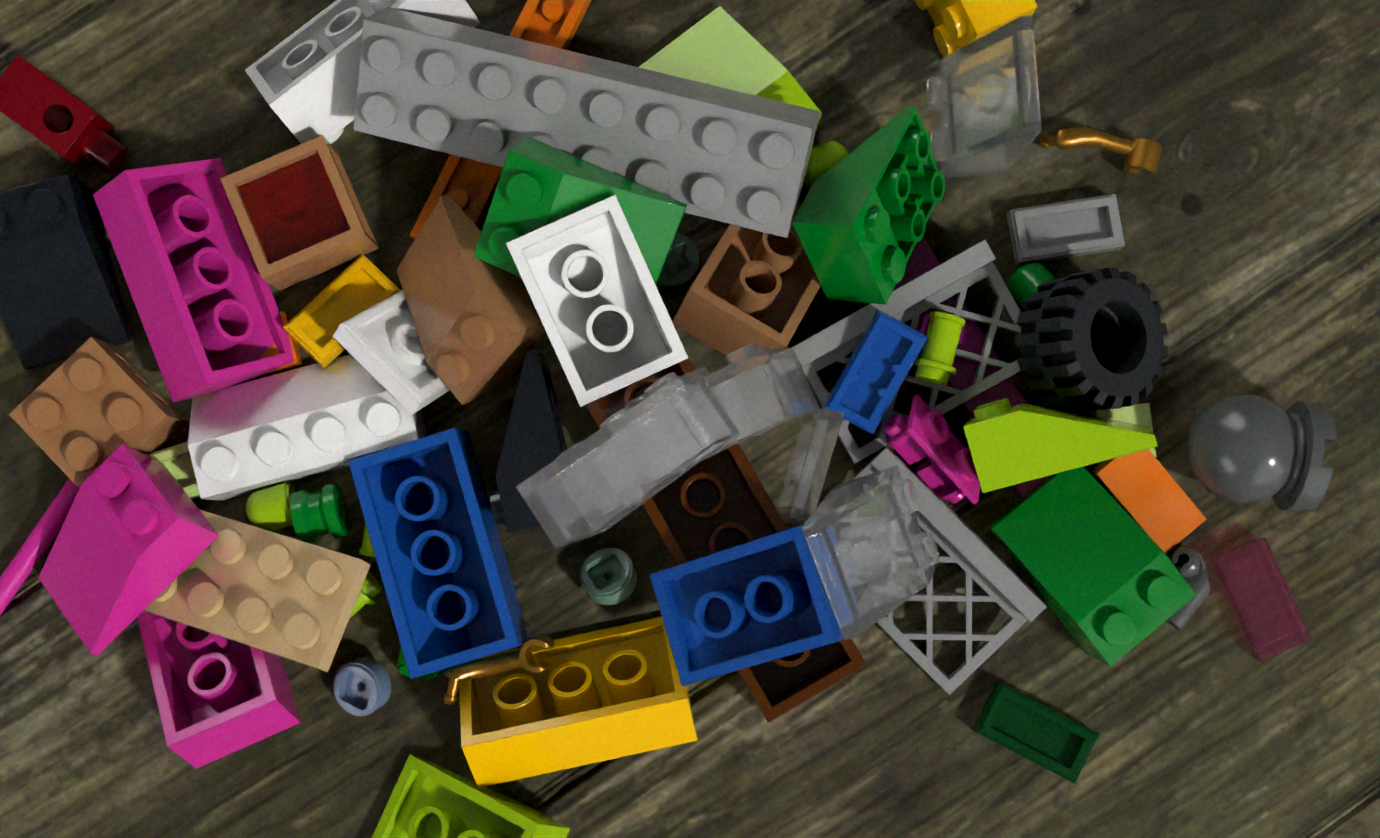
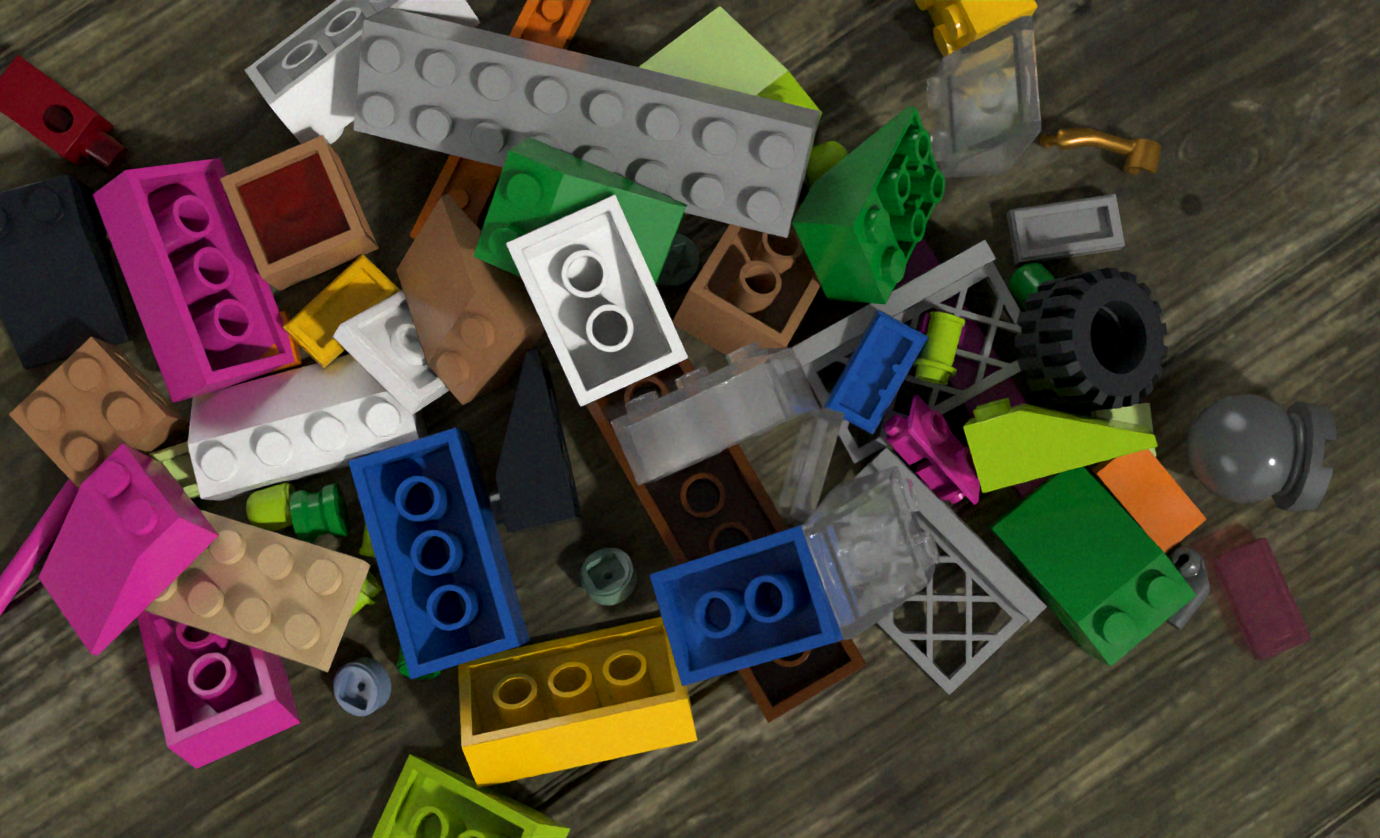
pearl gold piece [443,634,554,705] -> none
clear wedge [516,372,740,549] -> none
dark green tile [972,681,1099,784] -> none

